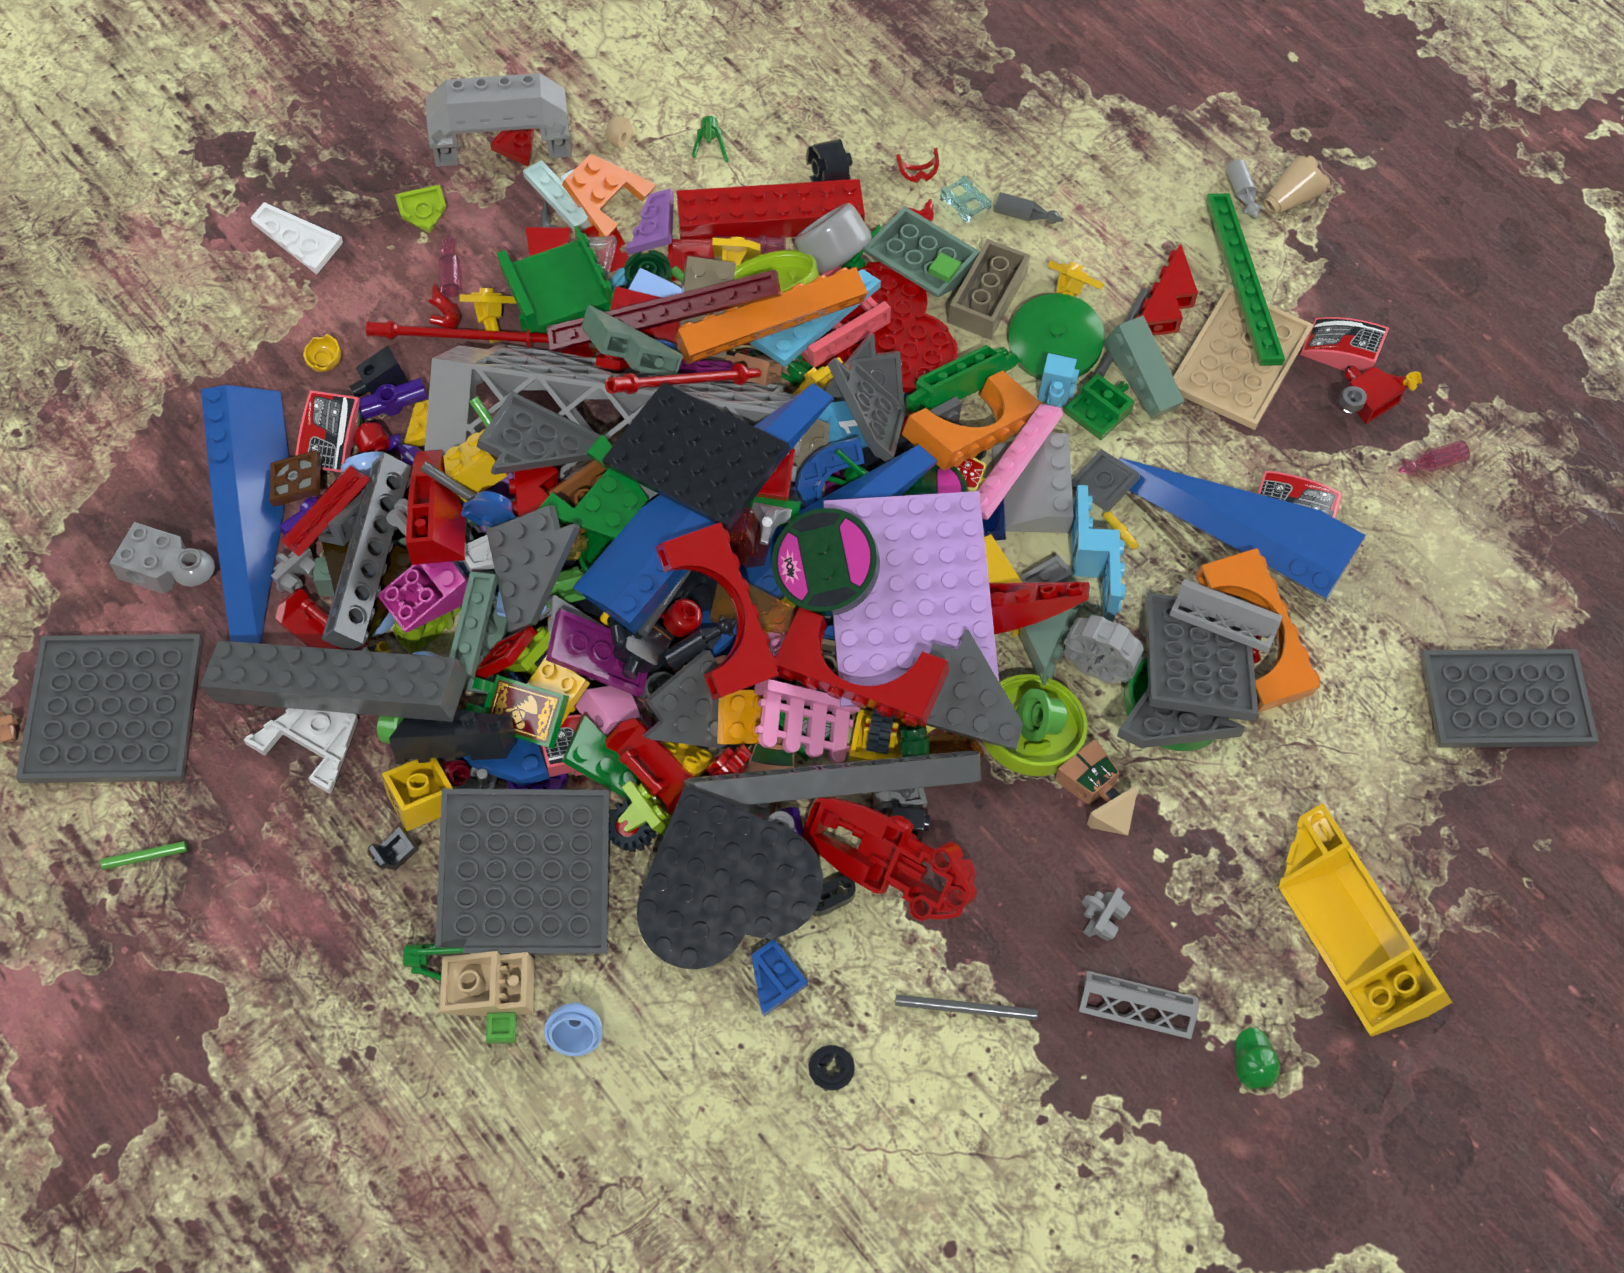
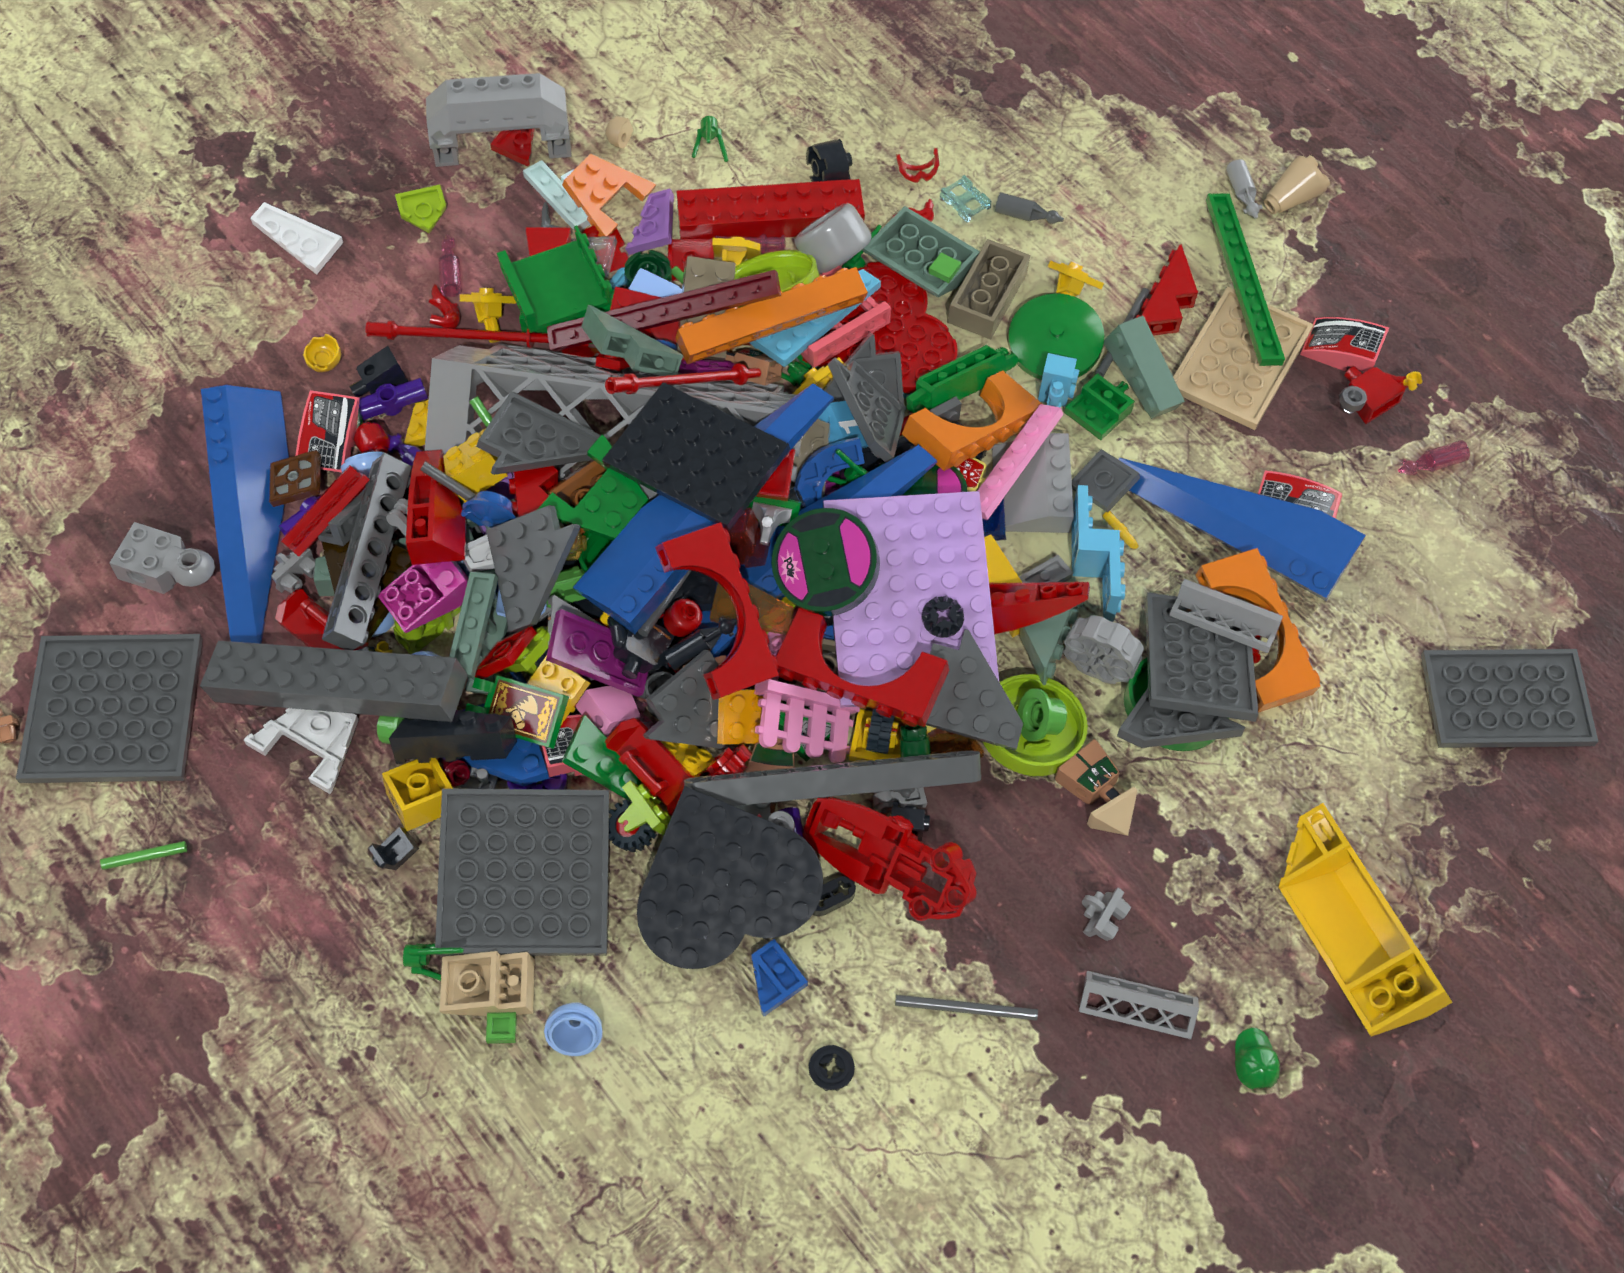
none -> black gear [922,595,964,638]

